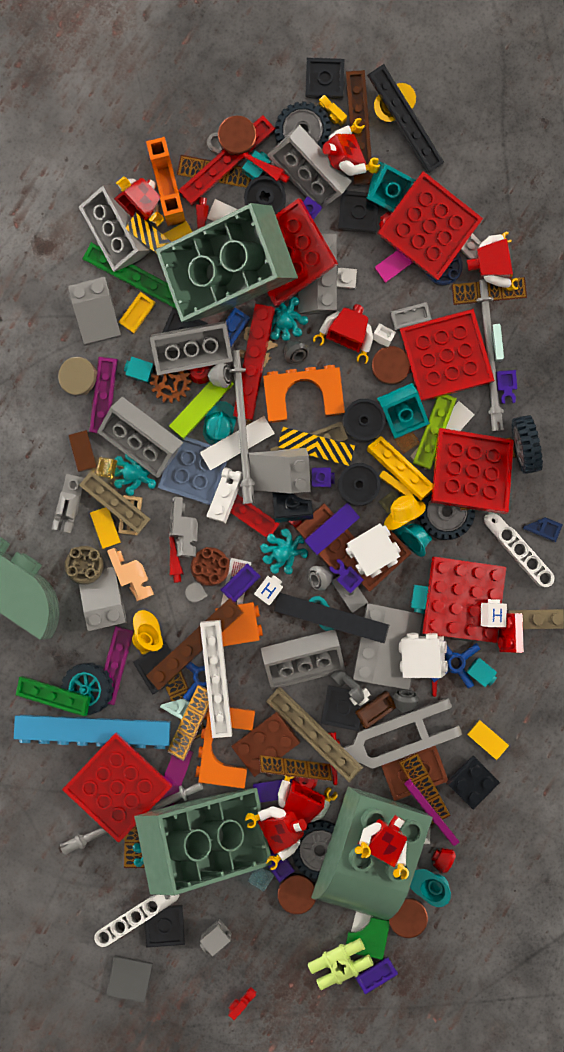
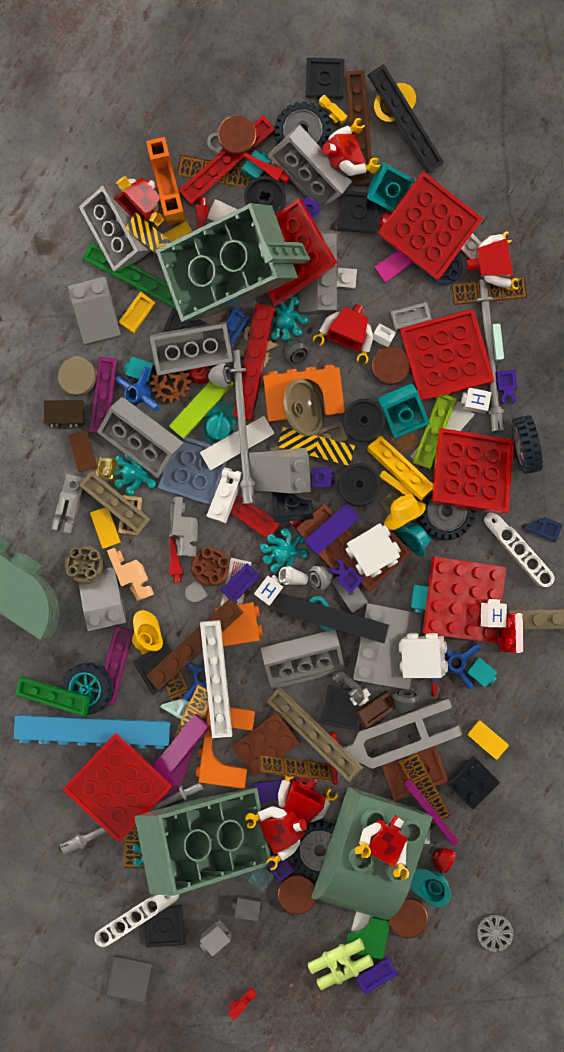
none -> dark brown brick [44,400,85,429]
none -> blue bar [116,366,160,411]
none -> magenta tile [153,714,210,780]
none -> flat silver brick [232,895,261,921]
none -> sand green plate [258,241,310,263]
none -> white cone [279,566,308,585]
none -> dark tan dish [283,379,324,436]
none -> white brick [461,388,491,414]
none -> light grey wheel [477,914,513,952]

